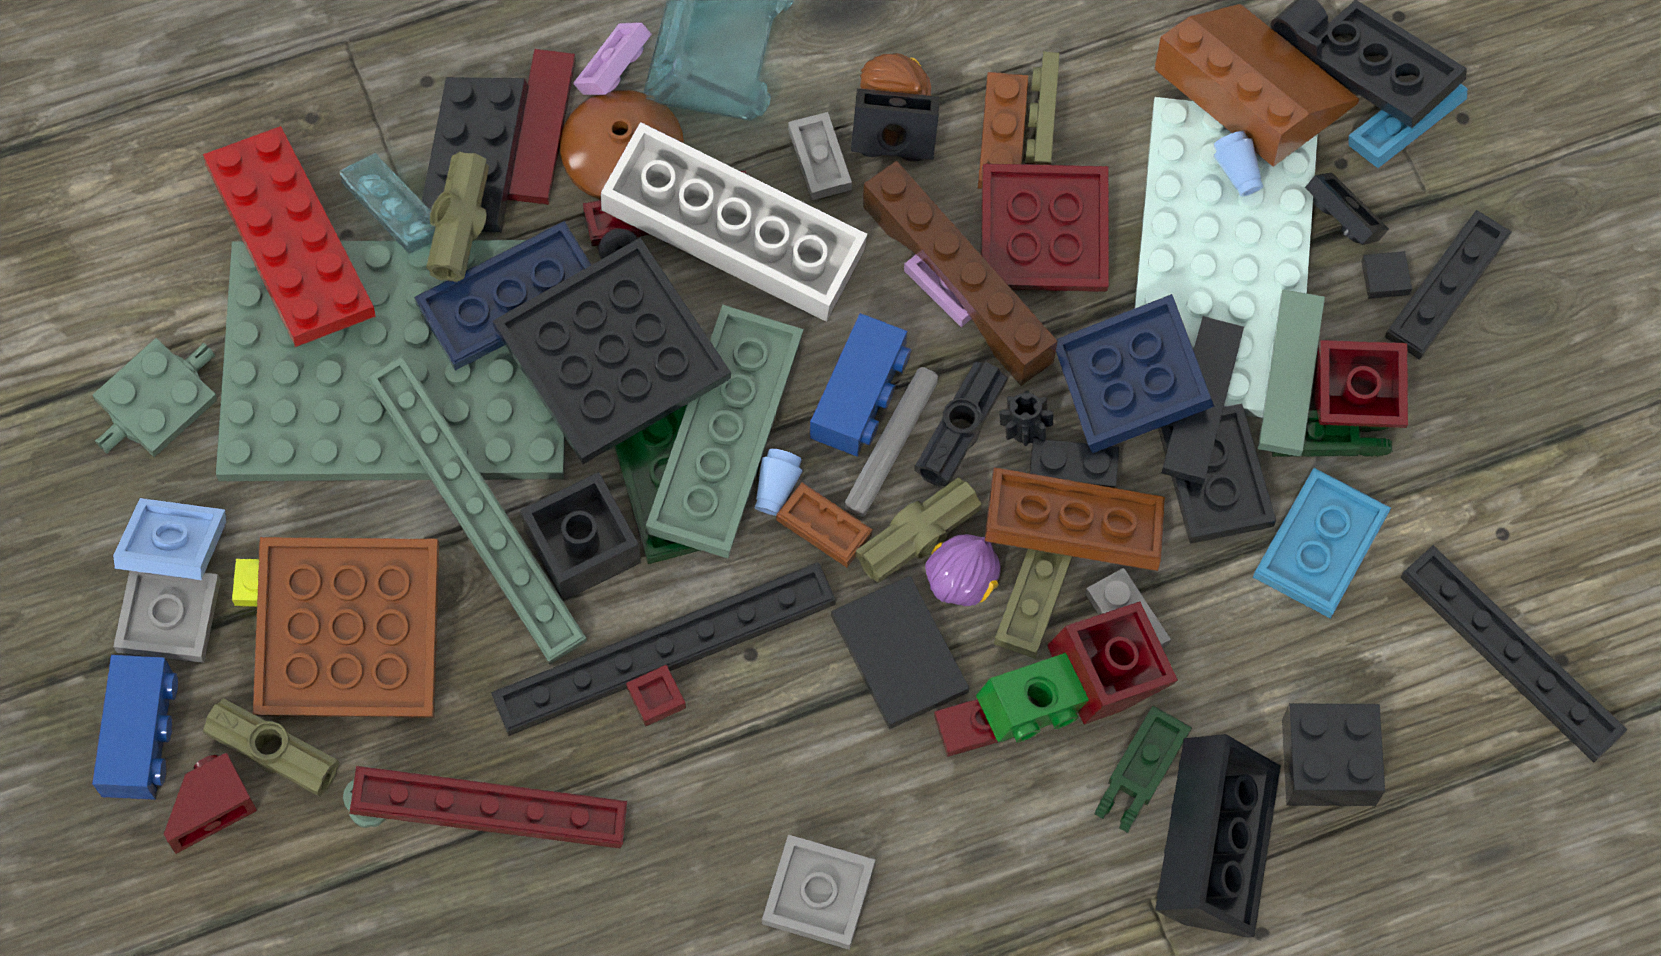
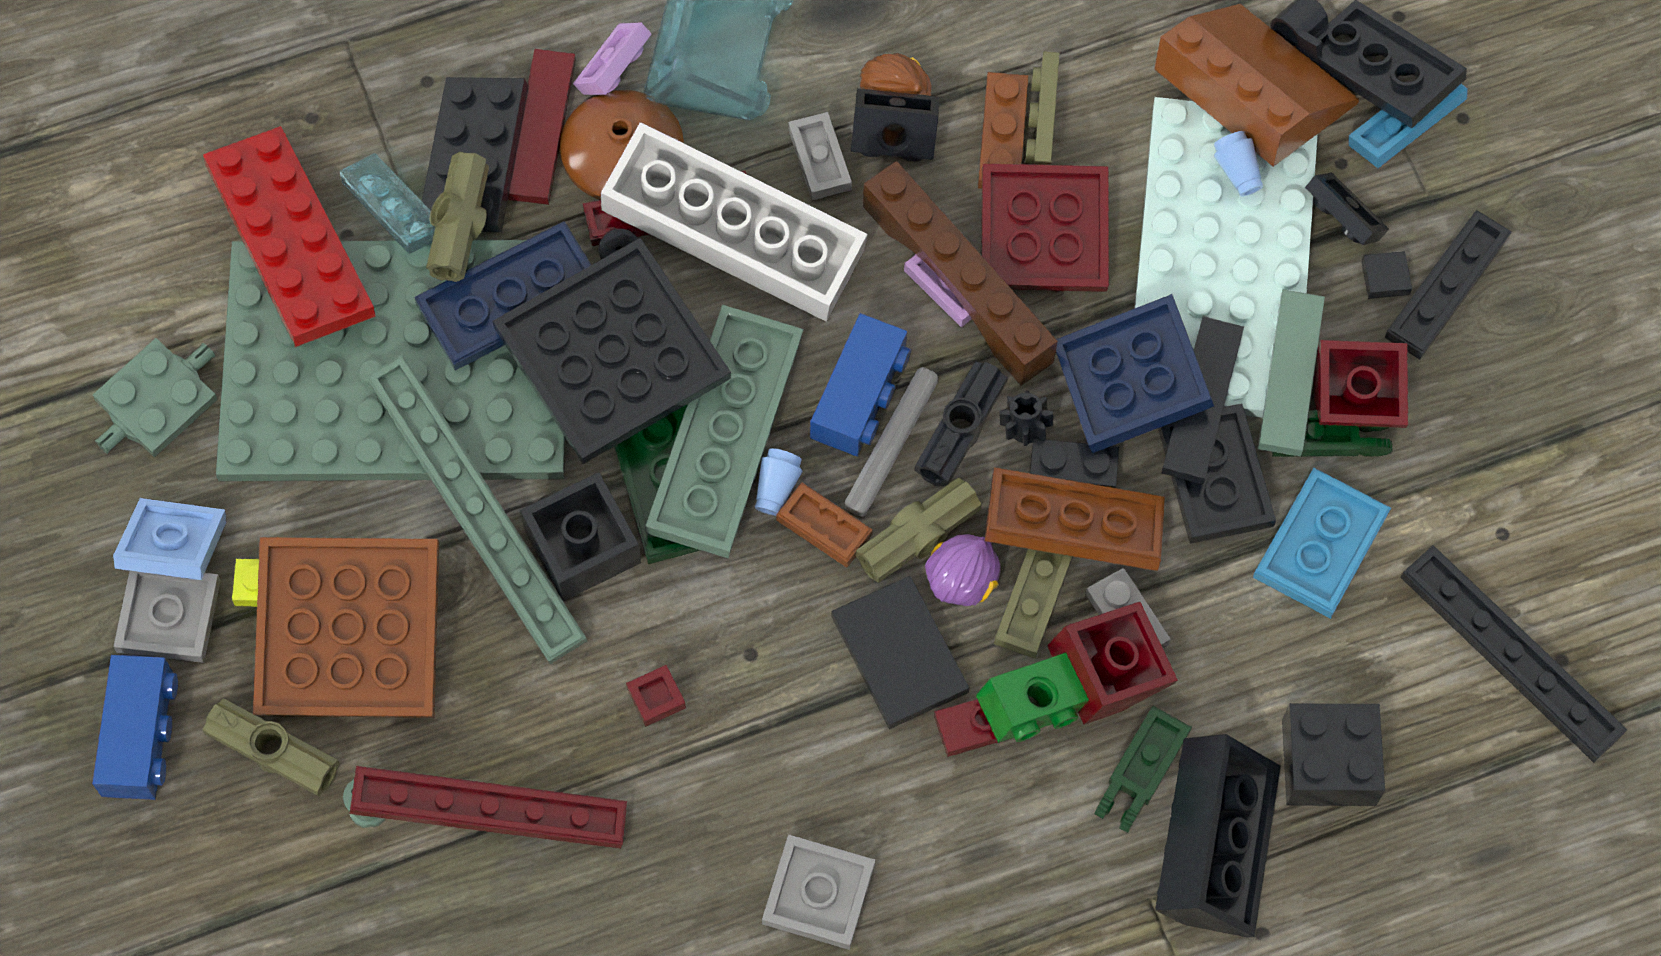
dark red slope [164,753,257,854] -> none
black tile [491,562,836,736] -> none

